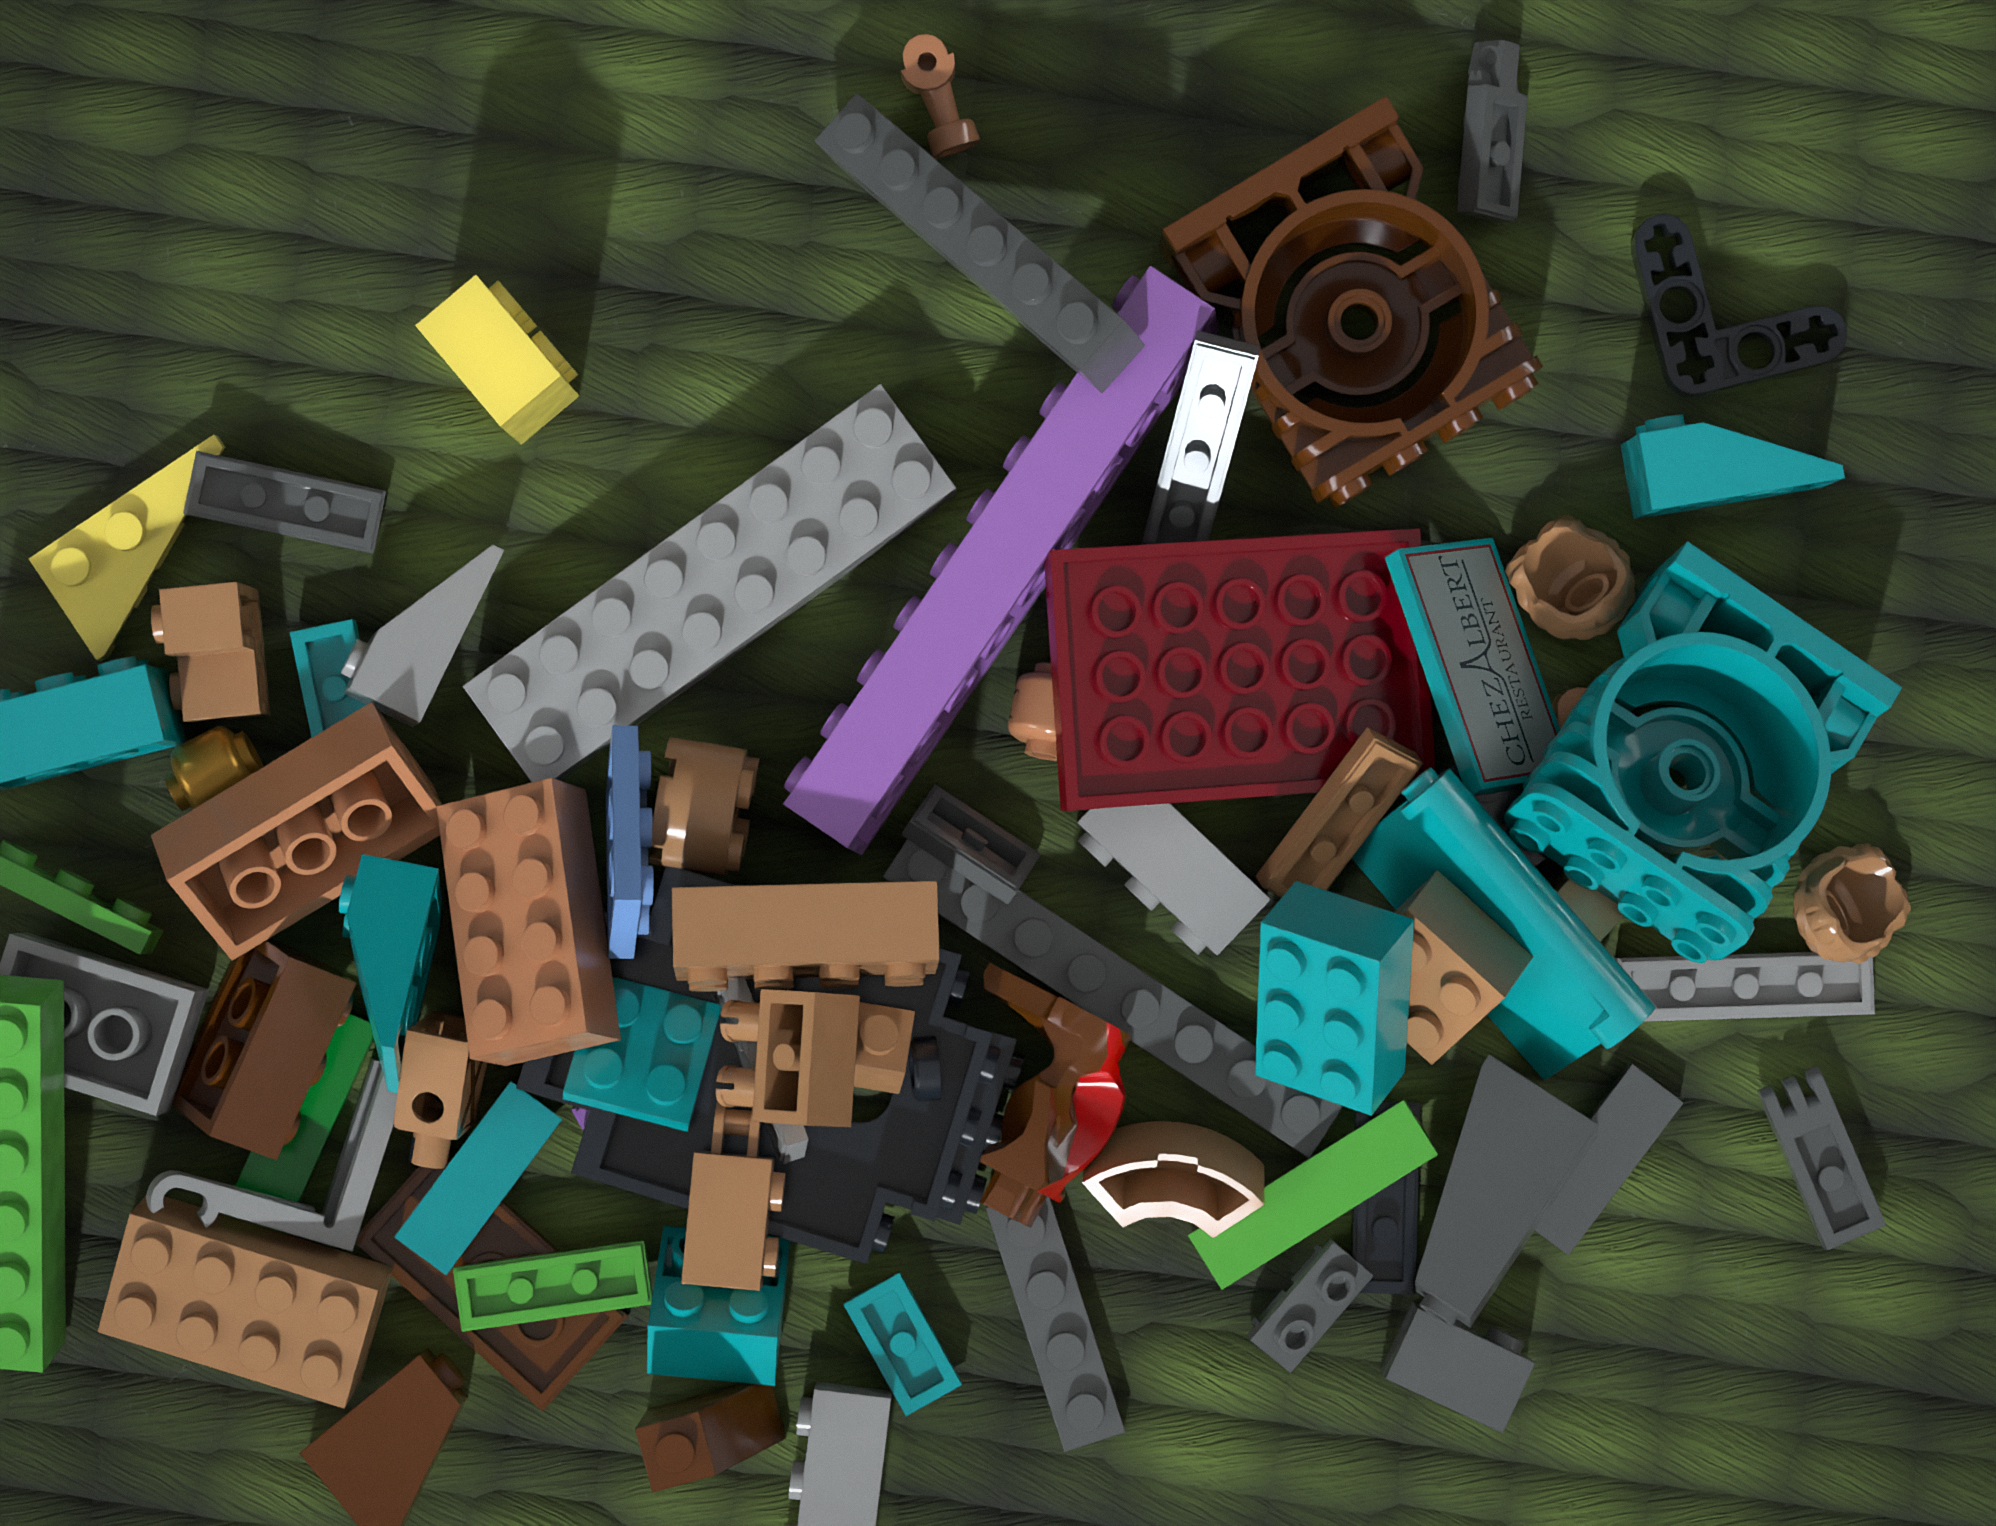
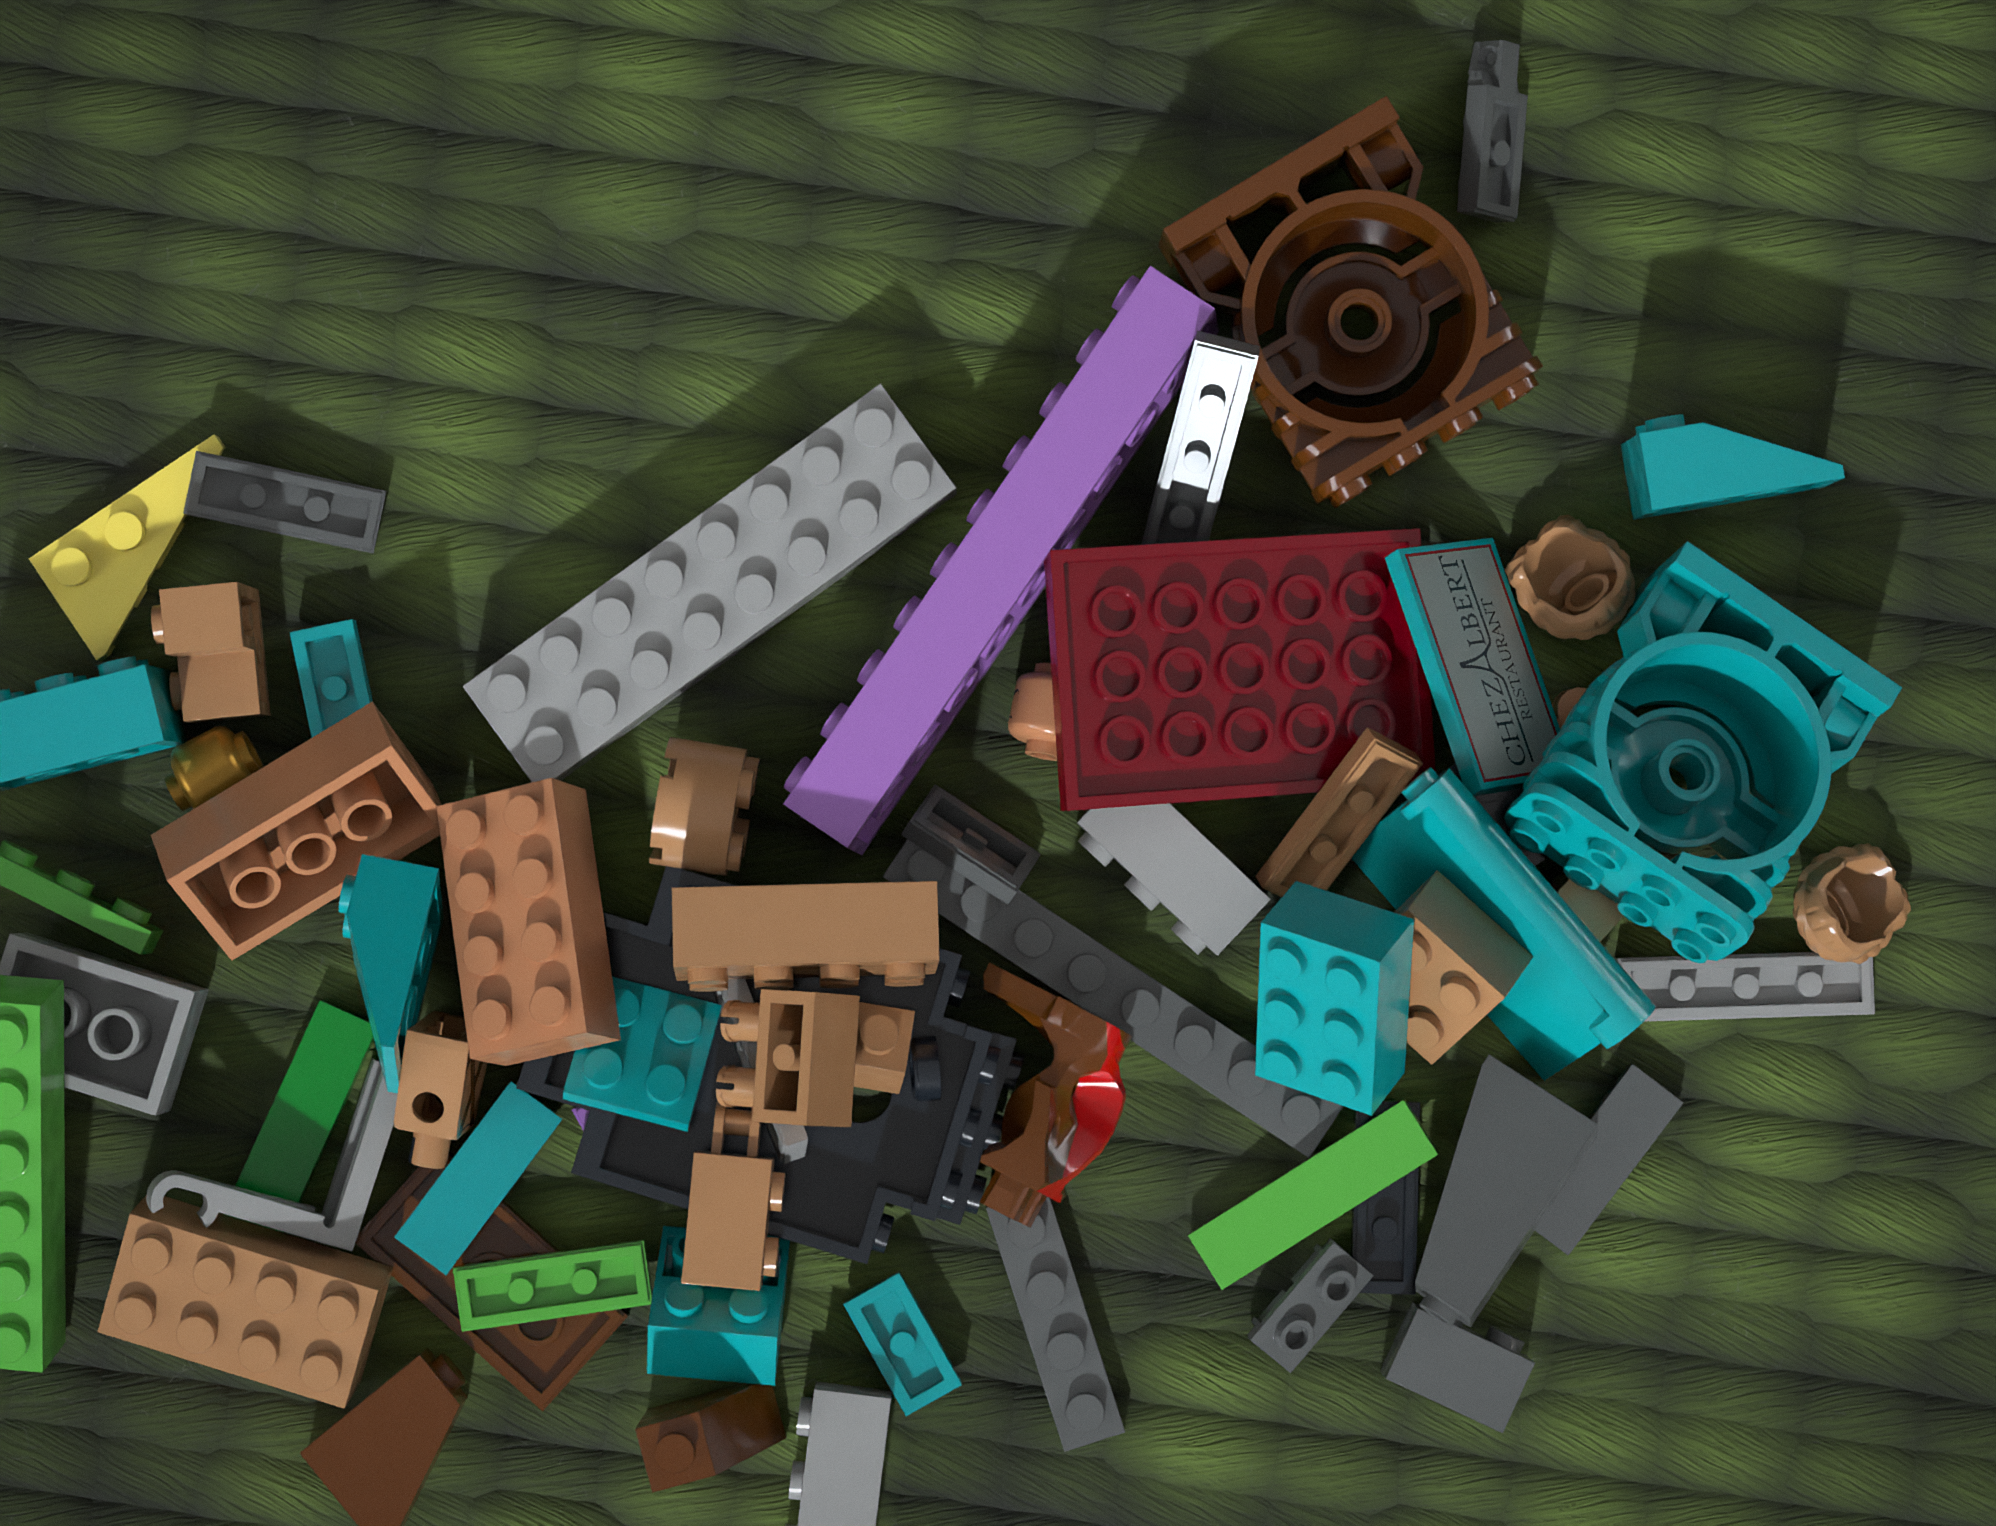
reddish brown slope [172,938,356,1160] -> none
light grey slope [340,545,504,727] -> none
light yellow brick [415,275,579,445] -> none
medium blue plate [605,725,654,959] -> none
dark grey brick [815,93,1145,393] -> none
nougat leg [901,34,981,159] -> none
medium nougat brick [1082,1121,1265,1238] -> none
black beam [1631,214,1847,397] -> none
dark grey hinge [1757,1065,1887,1250] -> none

